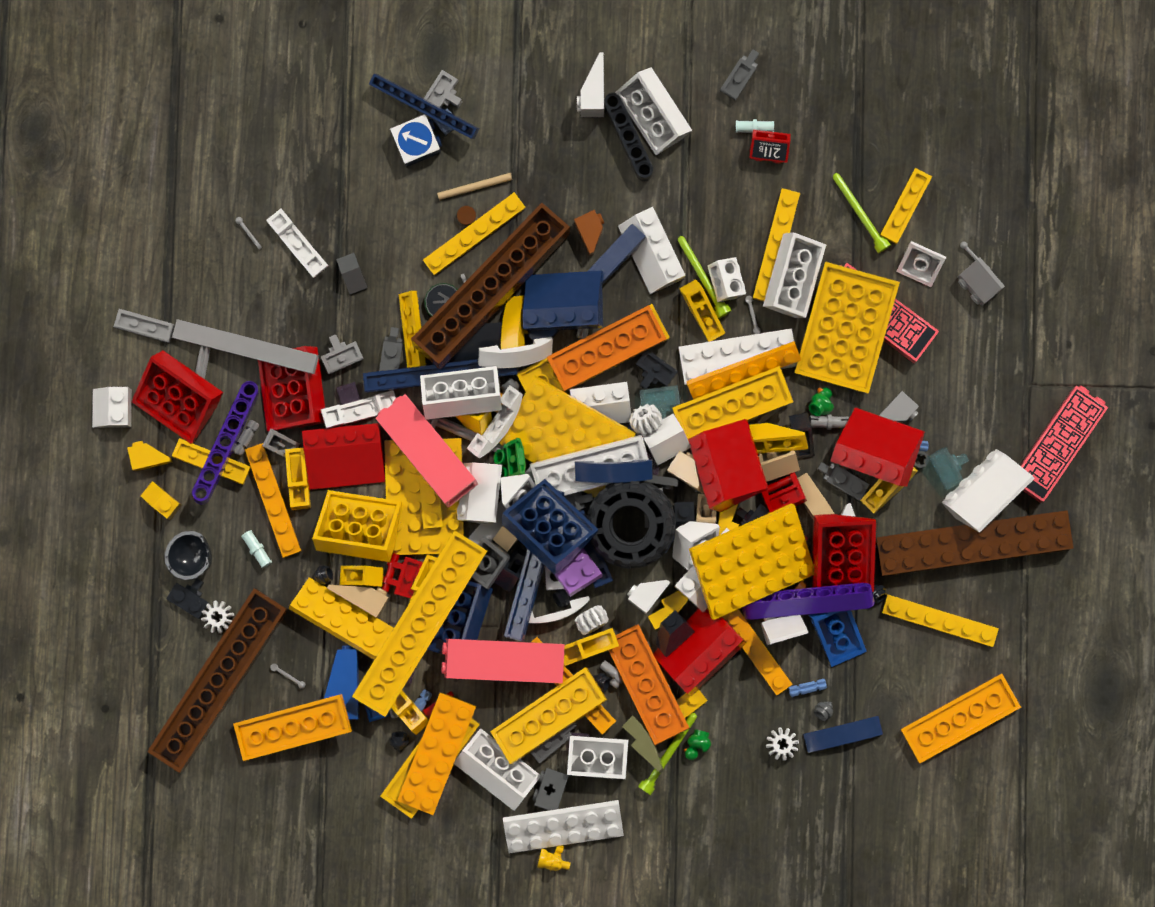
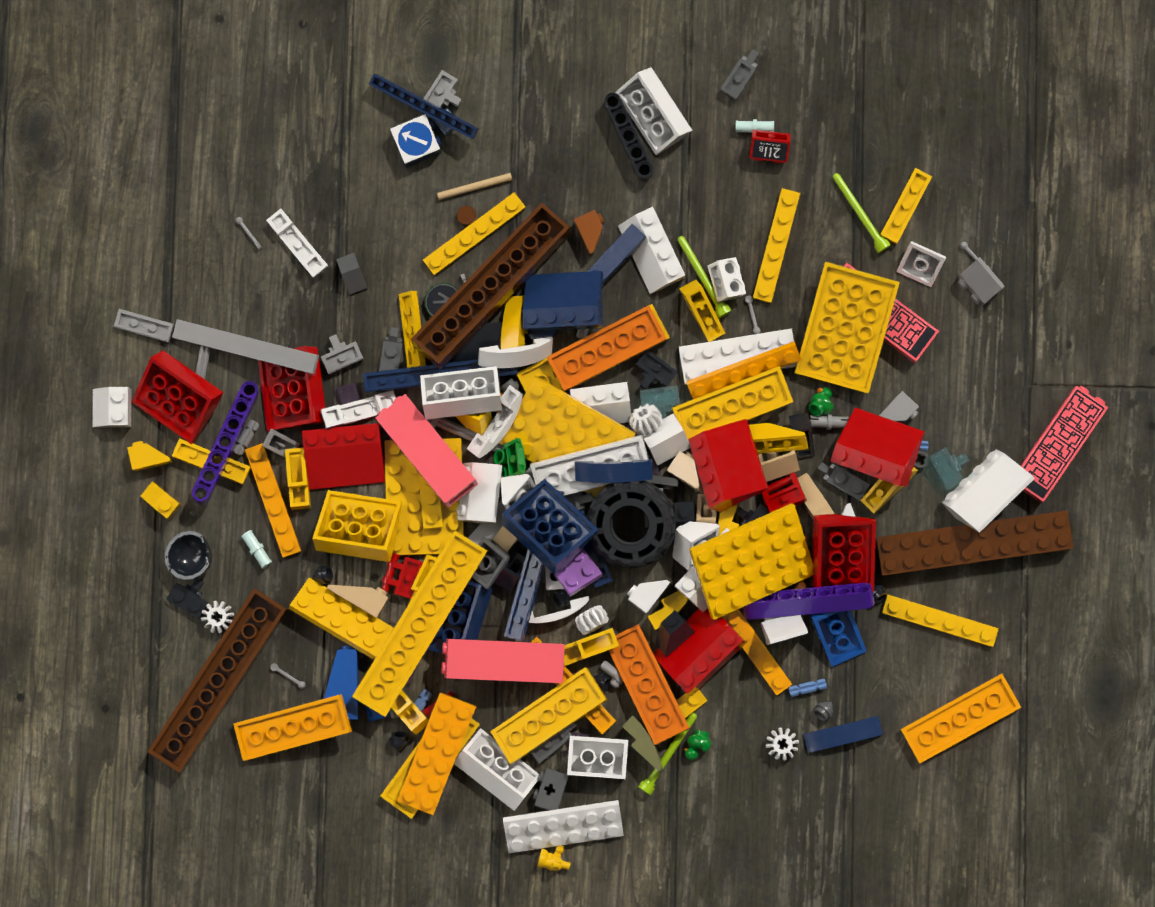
yellow slope [340,566,383,587] -> none
white slope [577,52,604,117] -> none
white brick [763,232,826,318] -> none

